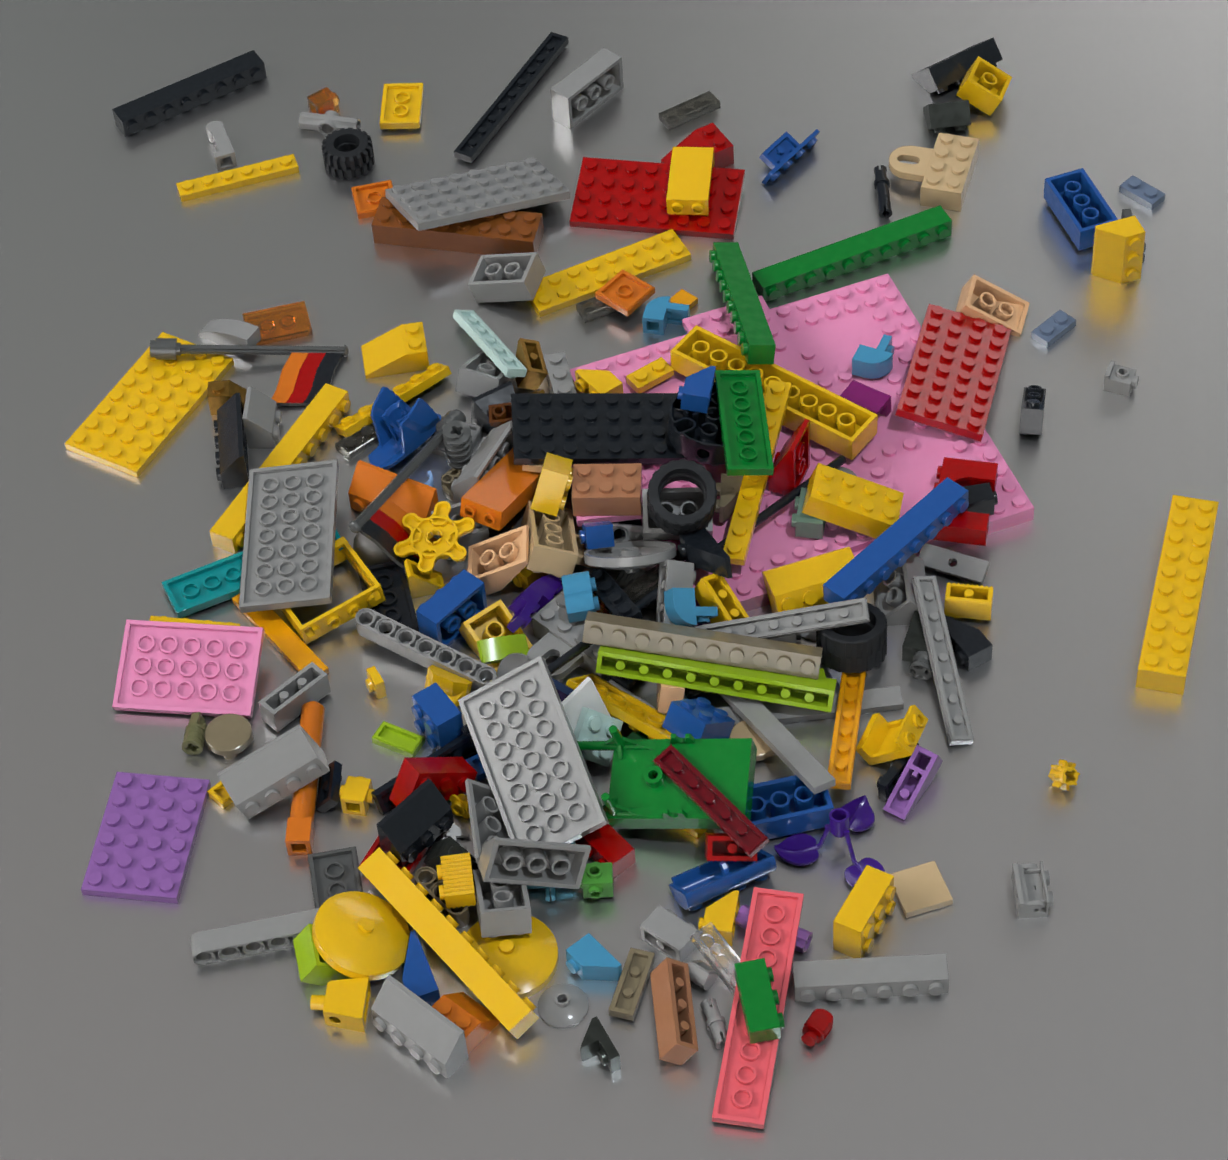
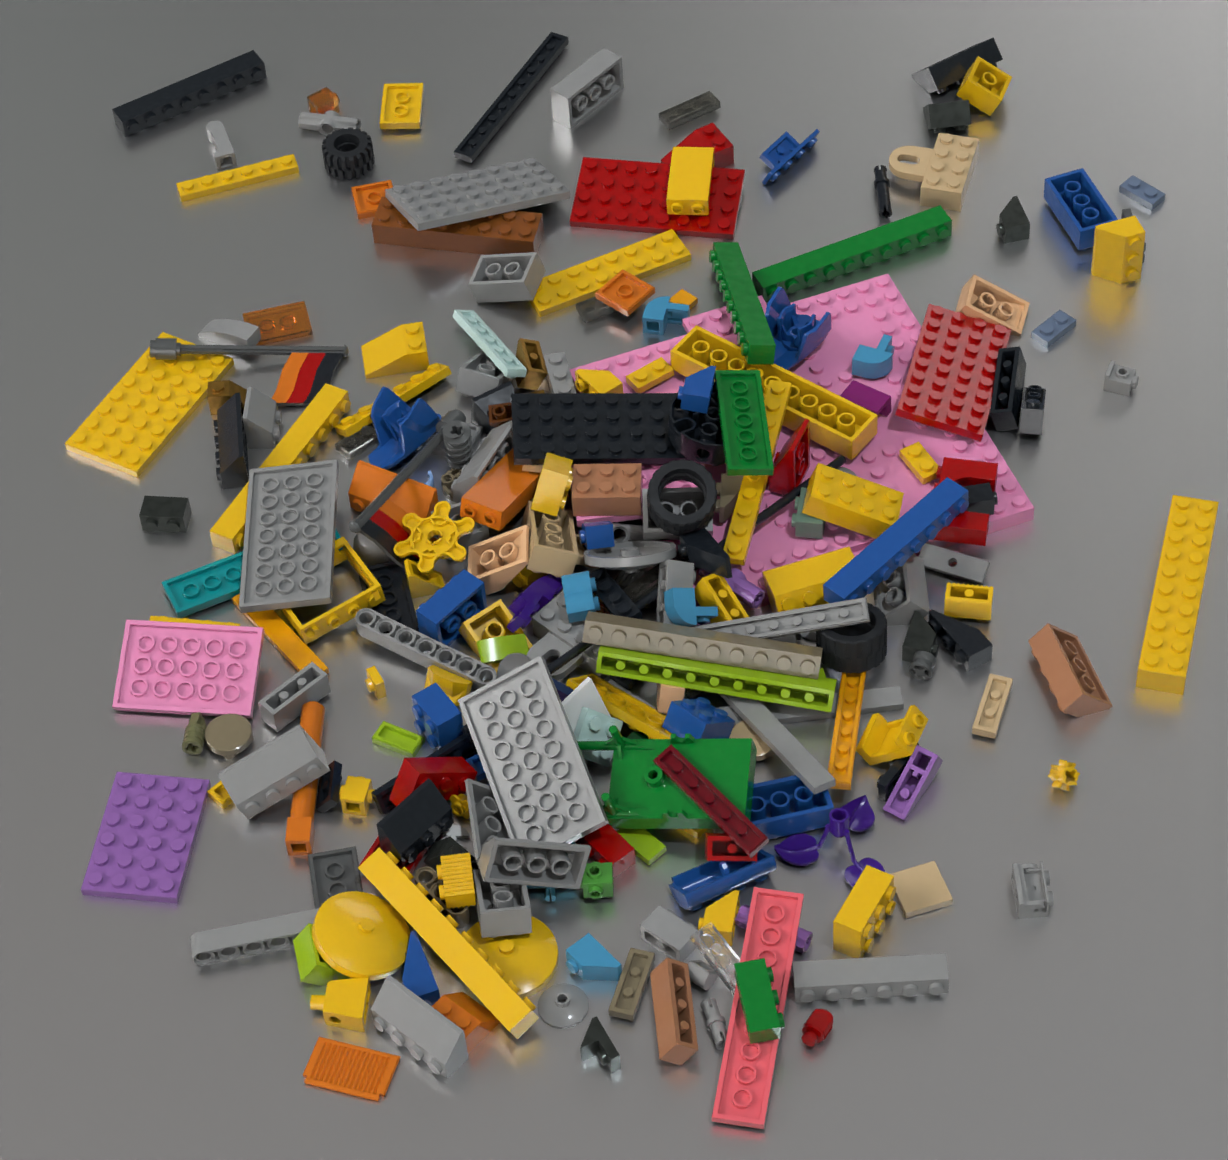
light grey tile [911,576,974,745] -> none
none -> pearl dark grey brick [139,496,192,533]
none -> orange window [303,1037,401,1102]
none -> lime tile [617,829,667,866]
none -> medium lavender piece [698,568,765,608]
none -> blue piece [765,286,832,370]
none -> yellow plate [899,442,939,484]
none -> tan plate [972,674,1013,739]
none -> black brick [990,346,1026,431]
none -> pearl dark grey slope [996,196,1030,244]
none -> nougat slope [1028,623,1113,718]

